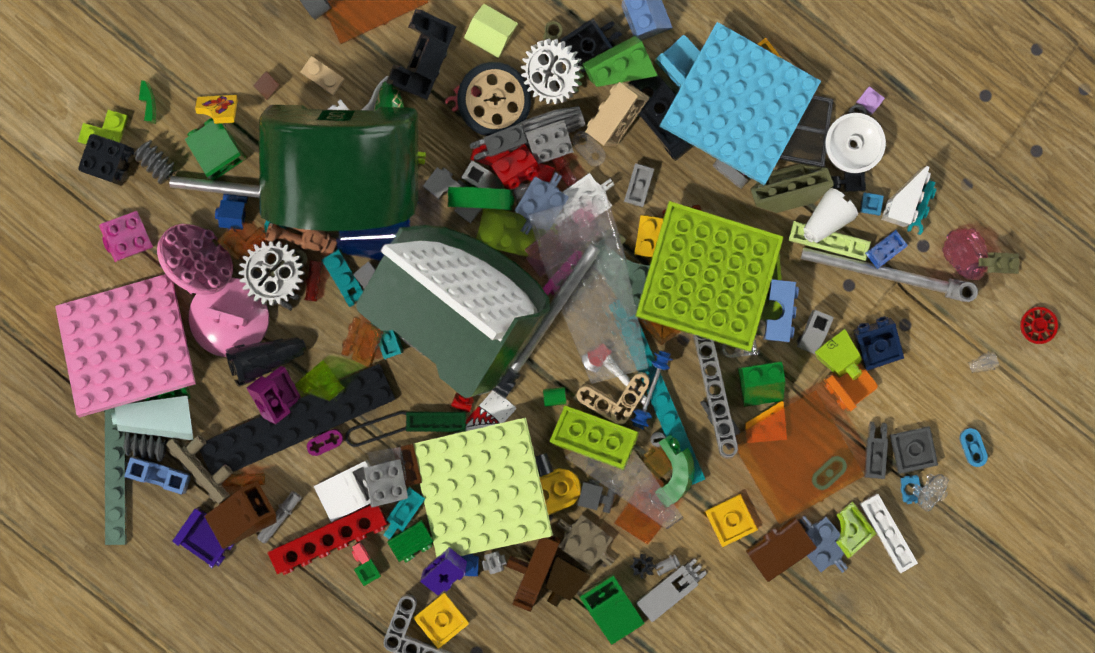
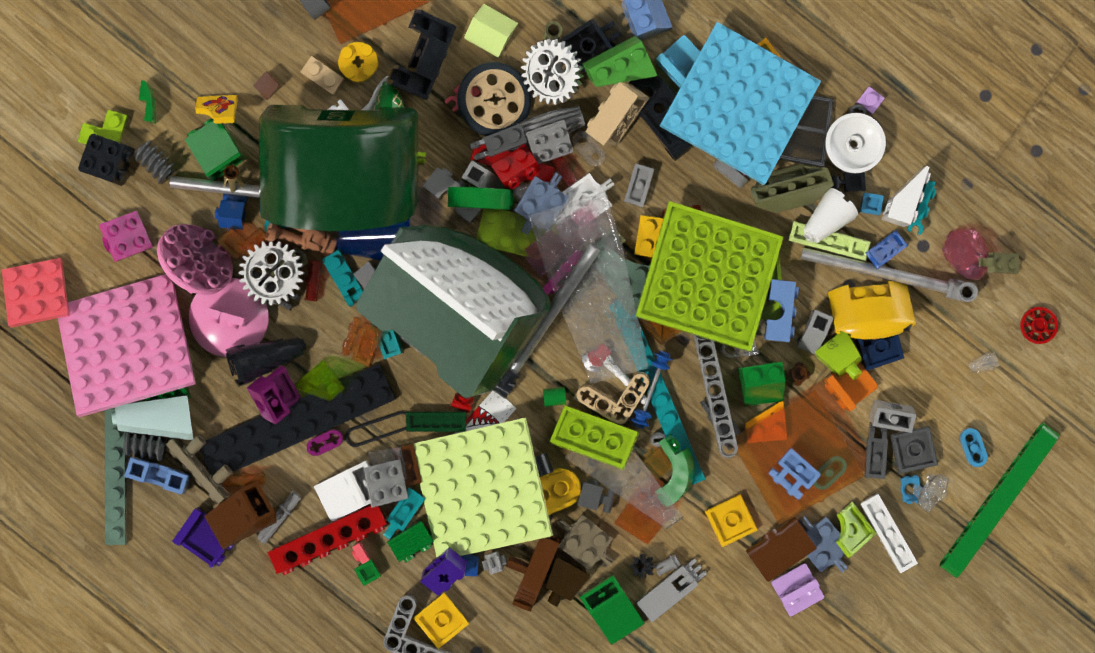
none -> coral plate [2,258,69,328]
none -> piece [223,165,244,193]
none -> yellow plate [338,42,379,83]
none -> medium blue plate [768,448,821,500]
none -> lavender bracket [771,563,824,616]
none -> reddish brown plate [787,362,811,386]
none -> yellow slope [828,281,916,339]
none -> light grey brick [869,400,917,433]
none -> green beam [939,423,1060,578]

